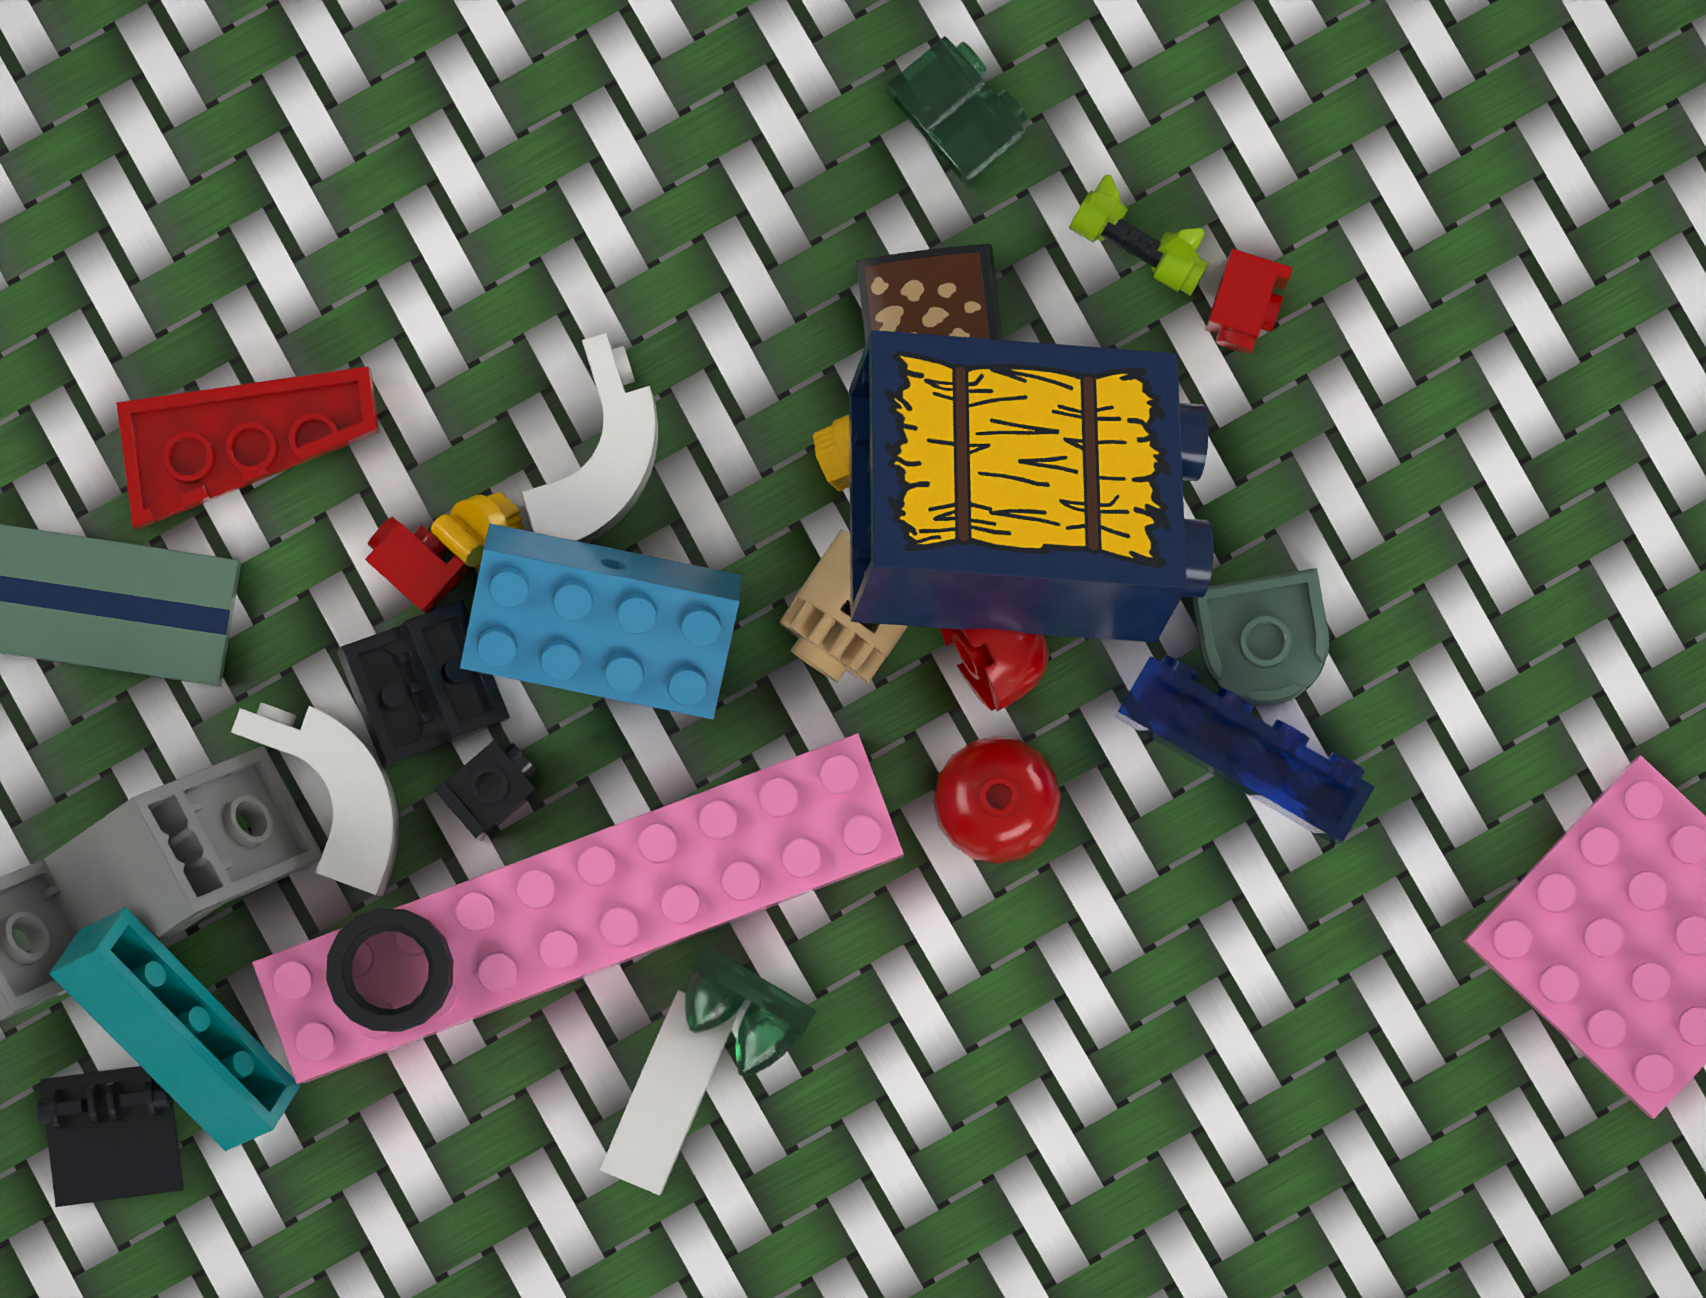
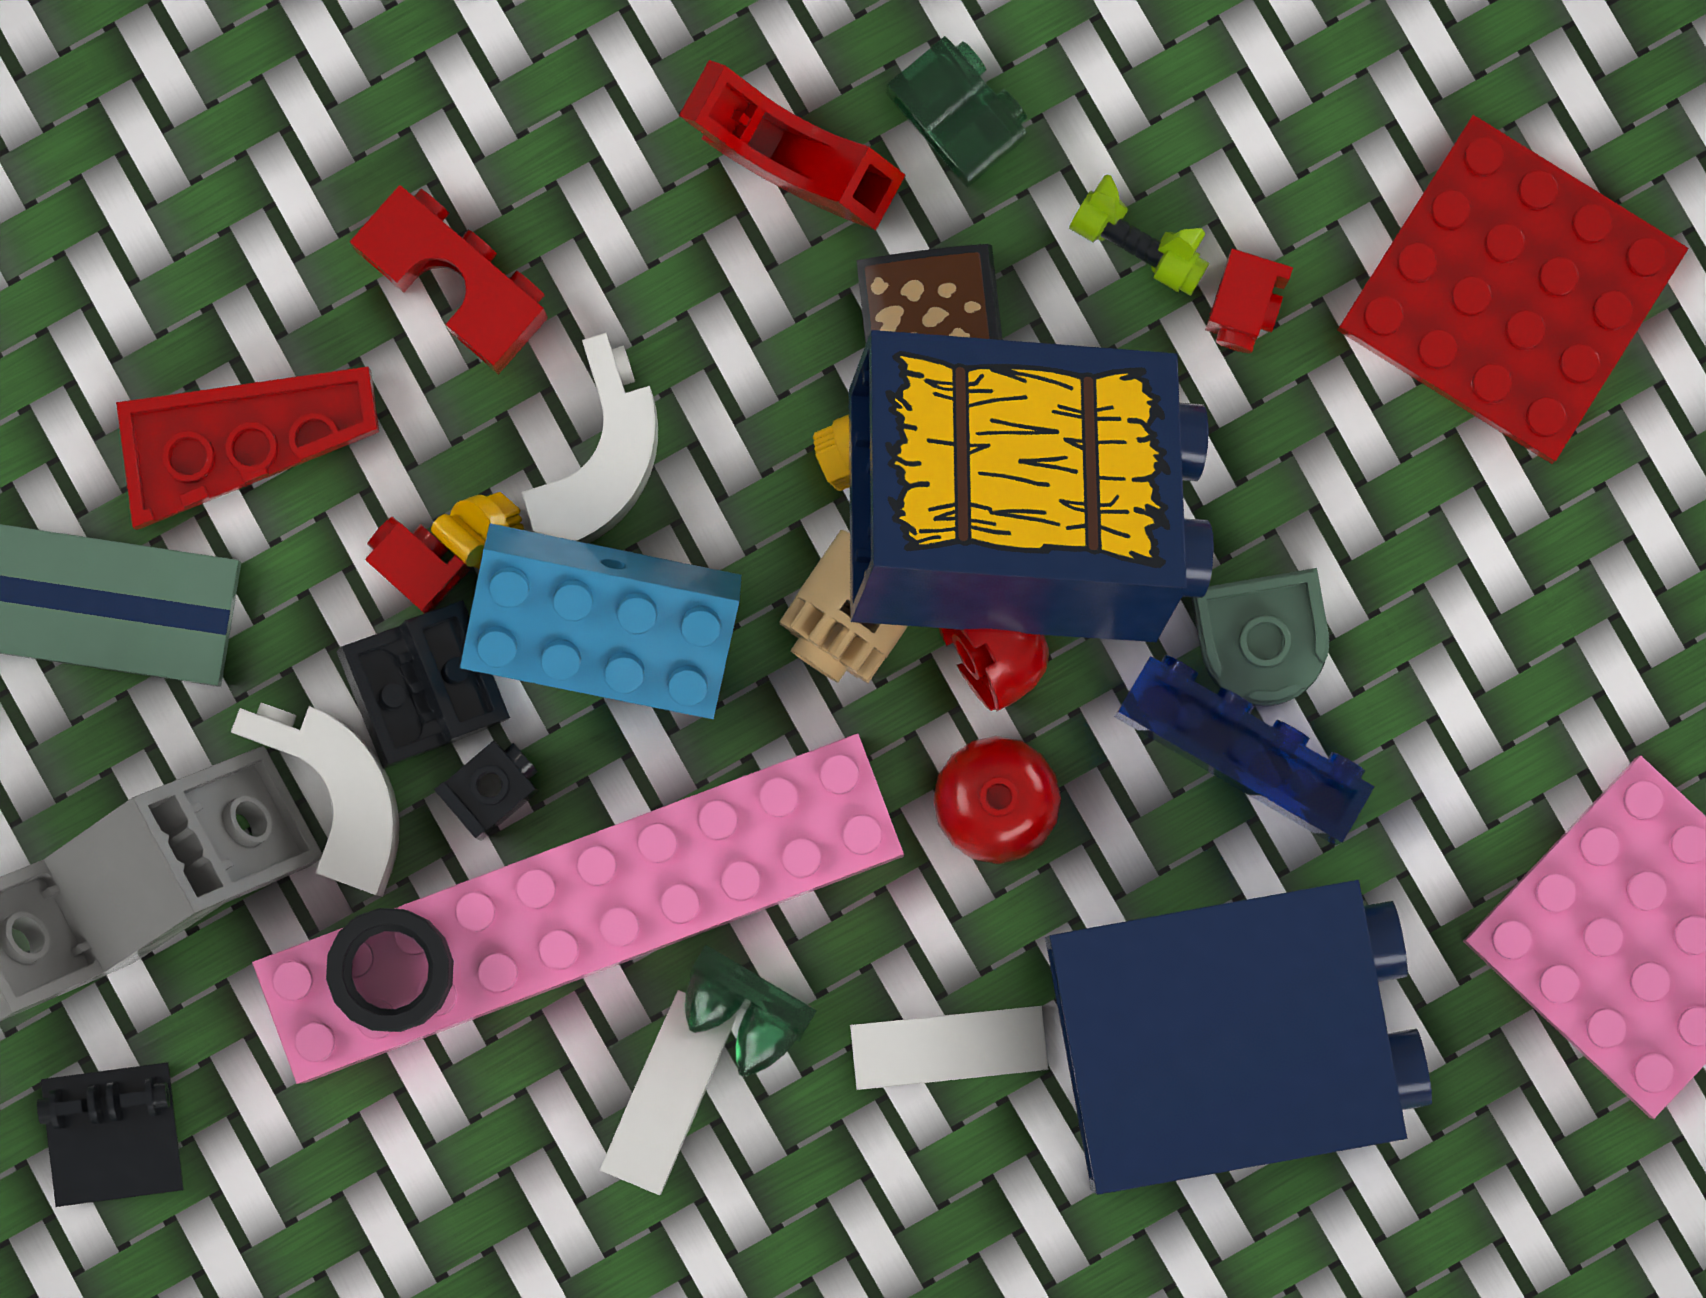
teal brick [49,907,301,1151] -> none
none -> red arch [350,185,548,375]
none -> red arch [679,60,906,230]
none -> white slope [850,1006,1048,1090]
none -> dark blue brick [1045,880,1432,1195]
none -> red plate [1337,115,1689,464]

